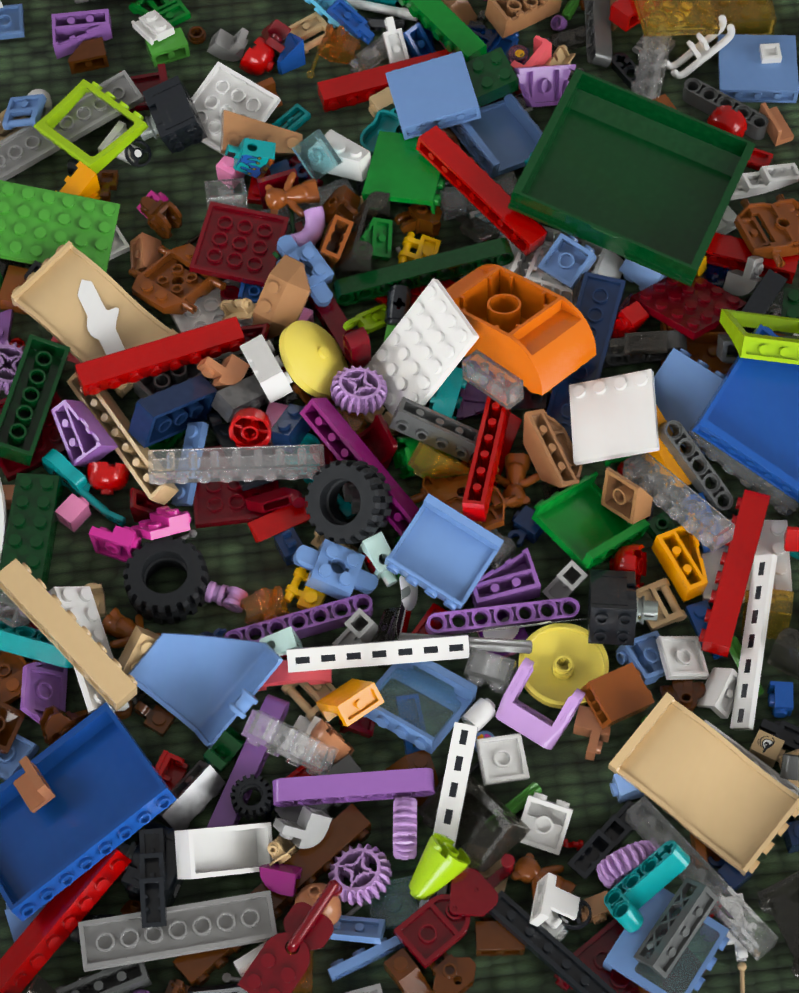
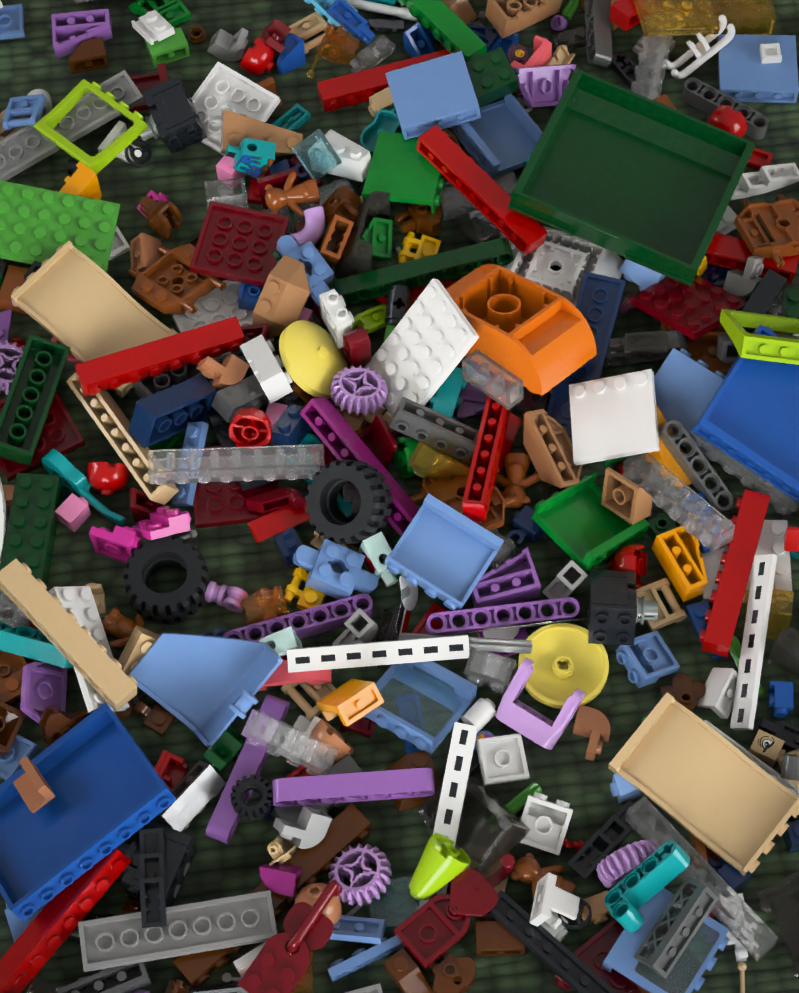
medium lavender wedge [51,399,119,467] -> none
white sticker [78,280,125,355] -> none
reddish brown plate [97,170,119,202] -> none
white piece [174,822,273,879] -> none
tan hinge [219,298,257,320] -> none
dark red tile [220,285,239,302] -> none
white plate [382,16,409,64] -> none
lavender gear [393,796,417,860] -> none
medium blue plate [538,233,597,290] -> none
dark orange brick [580,662,655,730] -> none
red brick [611,301,649,339] -> none
white tile [656,636,710,680] -> none
nougat panel [759,102,794,146] -> none
none -> white plate [319,289,354,349]

